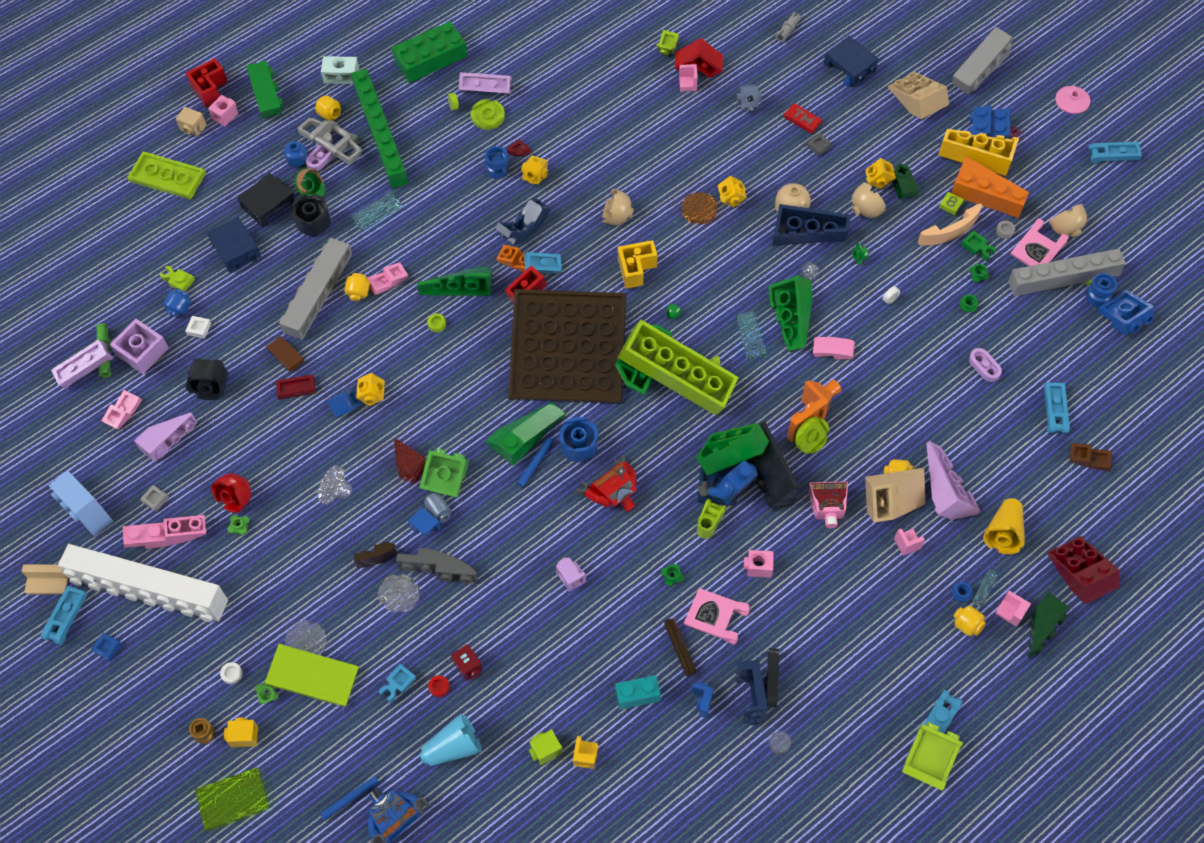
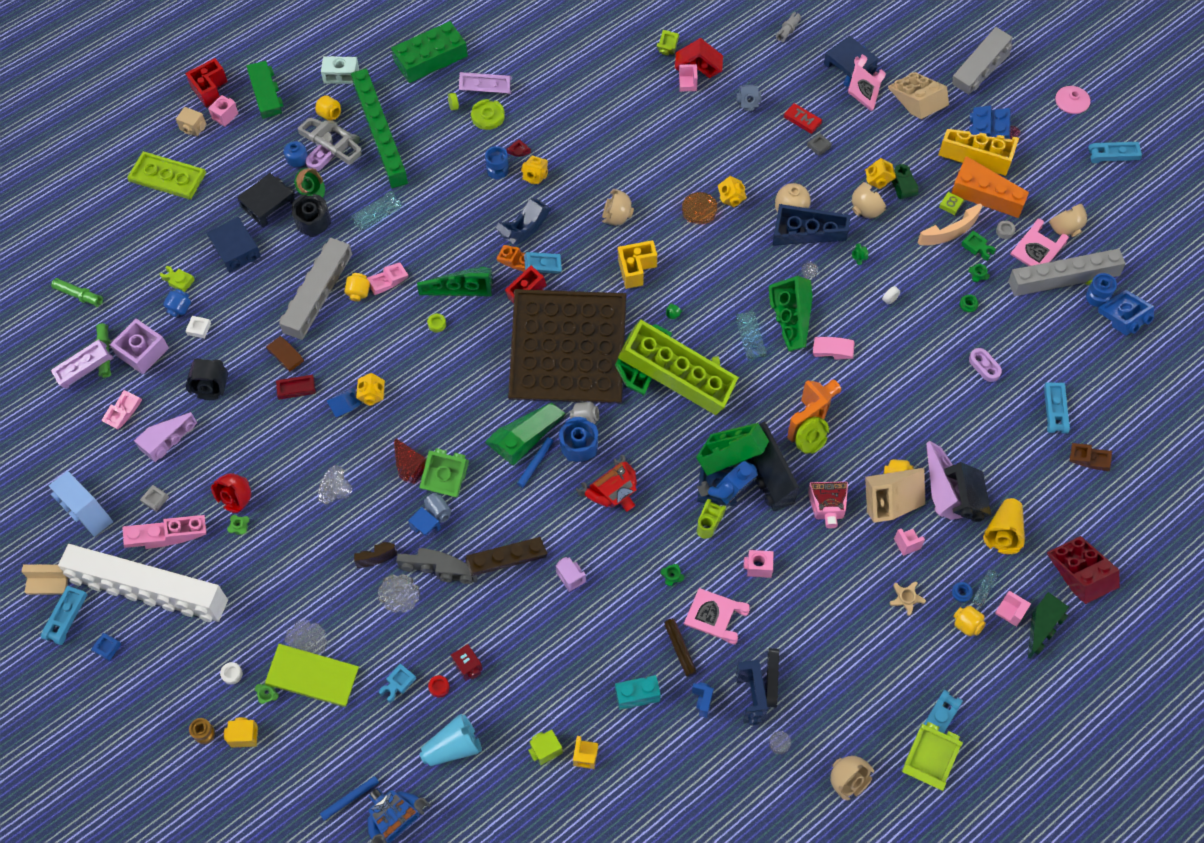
clear neon green tile [195,767,269,832] -> none
none -> bright green pin [51,278,103,307]
none -> dark brown plate [465,537,548,576]
none -> light grey head [570,402,599,424]
none -> tan cylinder [830,755,874,800]
none -> bright pink flag [848,54,886,111]
none -> tan animal [890,582,926,616]
none -> black panel [944,462,992,522]

